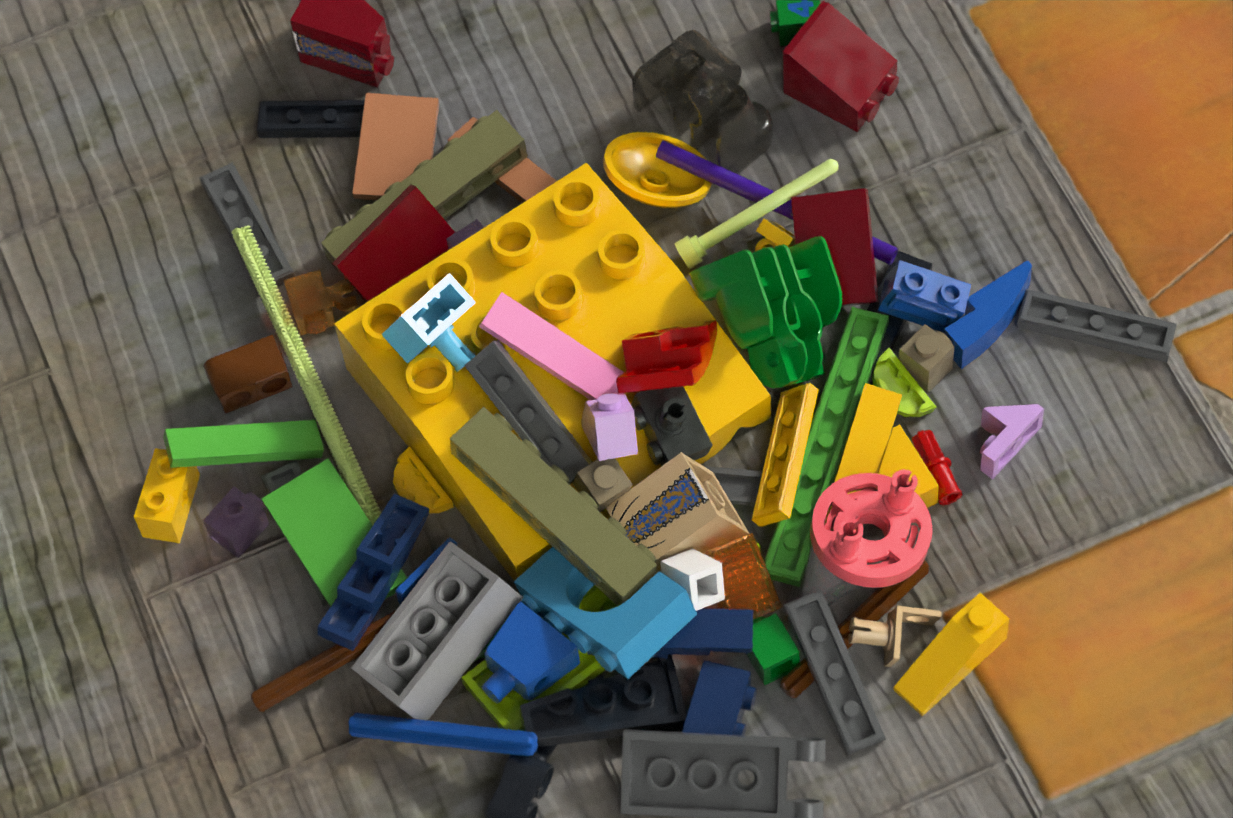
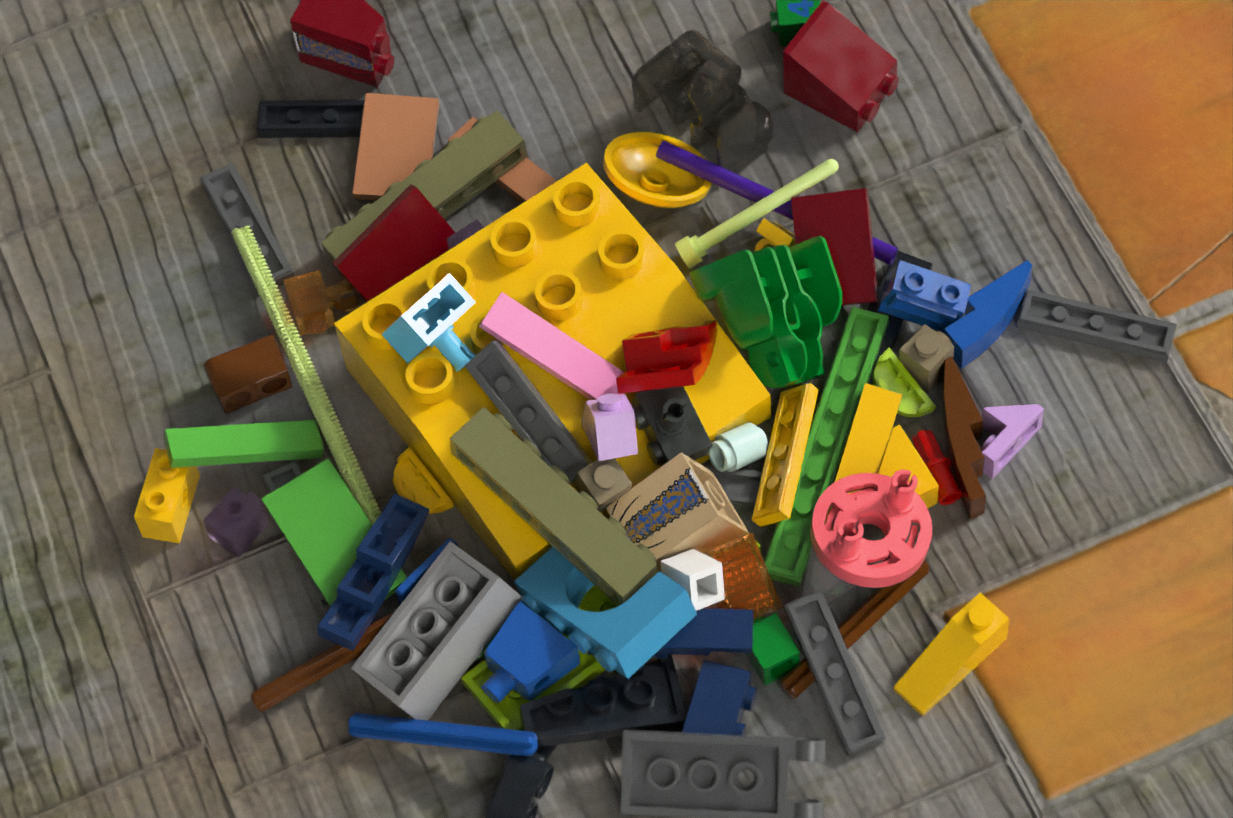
tan bracket [848,605,941,667] -> none
none -> light aqua brick [708,422,768,472]
none -> reddish brown slope [943,357,986,518]

